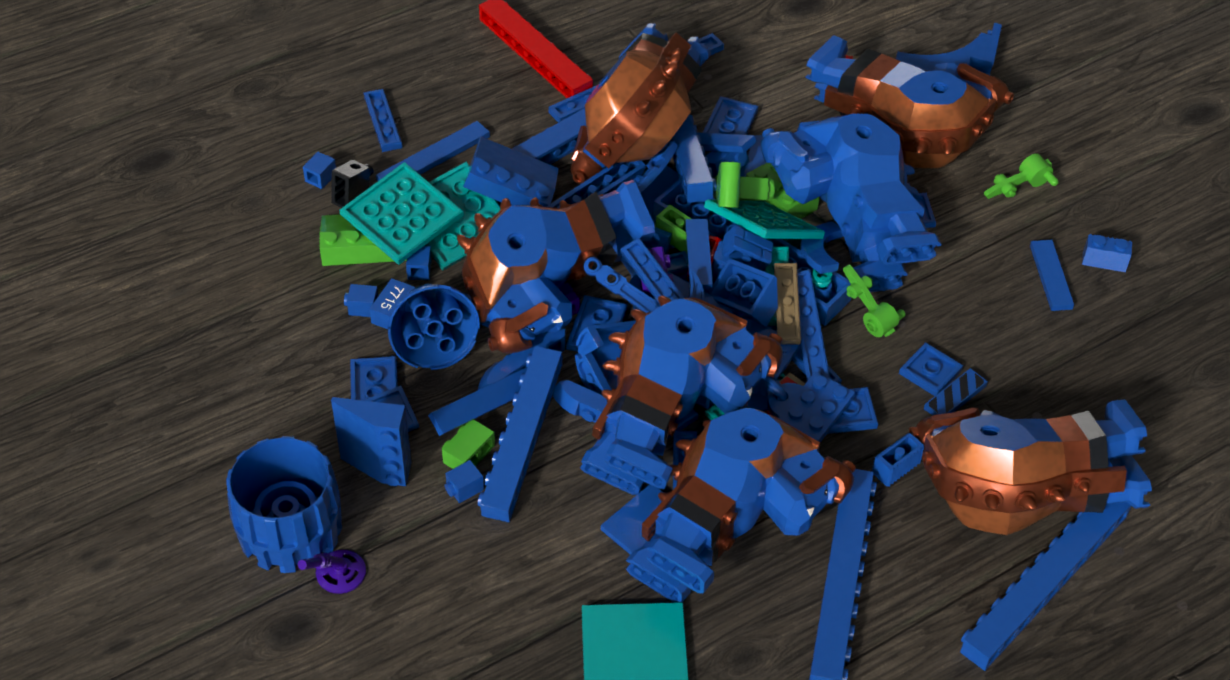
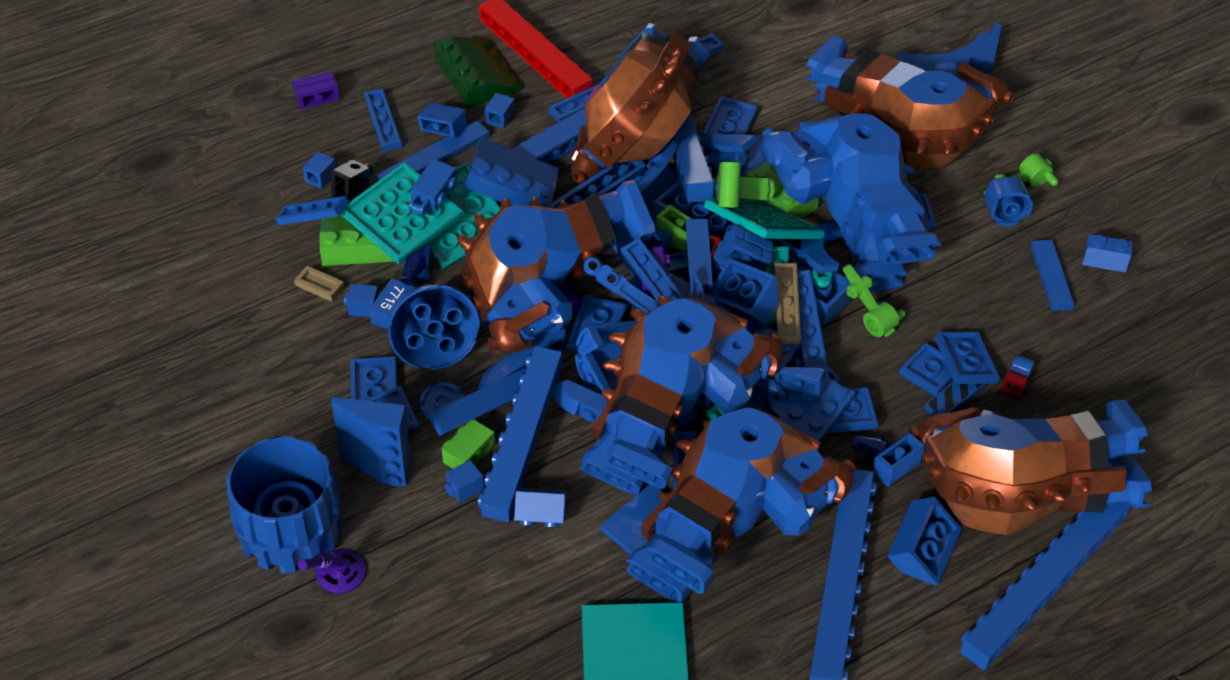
none -> blue tile [275,196,349,225]
none -> dark purple brick [292,72,339,109]
none -> dark tan tile [294,266,344,302]
none -> clear blue cone [400,252,427,286]
none -> blue brick [409,159,458,216]
none -> blue brick [417,102,467,138]
none -> blue tile [419,382,465,421]
none -> dark green slope [434,36,523,109]
none -> blue brick [485,93,515,129]
none -> brick [514,488,566,527]
none -> blue slope [775,367,825,396]
none -> clear blue cone [852,435,890,459]
none -> blue slope [887,497,962,585]
none -> blue tile [935,332,1000,384]
none -> blue brick [984,177,1033,226]
none -> leg [1001,355,1034,399]

